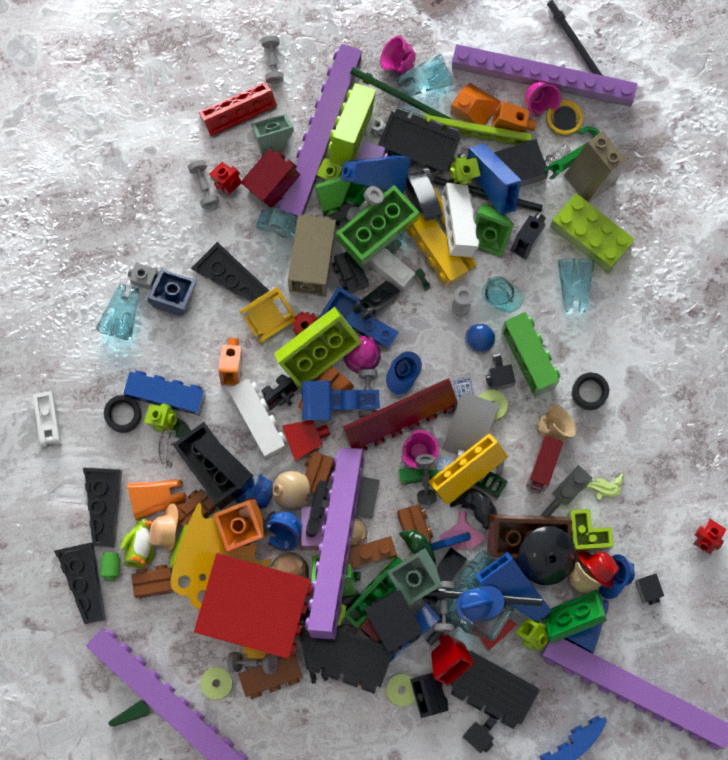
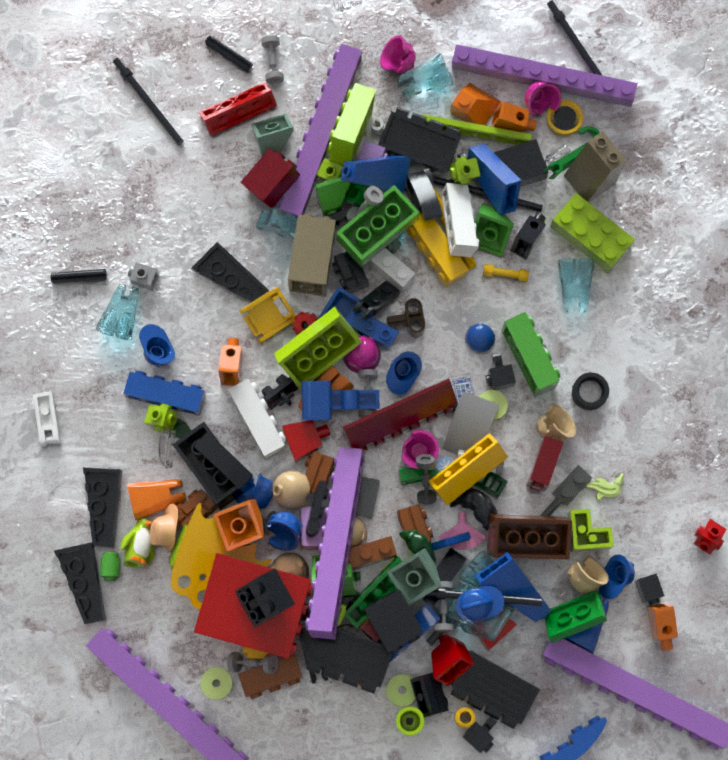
black tyre [104,395,142,433] -> none
dark green slope [108,700,152,727] -> none
dark orange brick [131,565,175,599] -> none
dark blue slope [148,268,197,315] -> none
light grey wheel [188,160,219,209] -> none
red brick [209,162,242,195] -> none
dark green bar [350,67,451,119] -> none
dark green tile [415,268,430,292] -> none
light grey wheel [452,286,474,317] -> none
clear light blue piece [482,276,524,313] -> none
lime brick [515,617,549,652] -> none
black dish [518,526,576,586] -> none
red piece [578,551,619,587] -> none
none -> black axle [50,269,107,284]
none -> black bar [113,58,184,145]
none -> blue piece [139,324,175,368]
none -> black axle [205,35,253,72]
none -> black slope [235,568,295,627]
none -> dark brown beam [387,298,425,338]
none -> lime plant [396,706,424,736]
none -> yellow brick [454,707,475,728]
none -> yellow bar [483,264,529,282]
none -> orange torso [646,603,678,651]

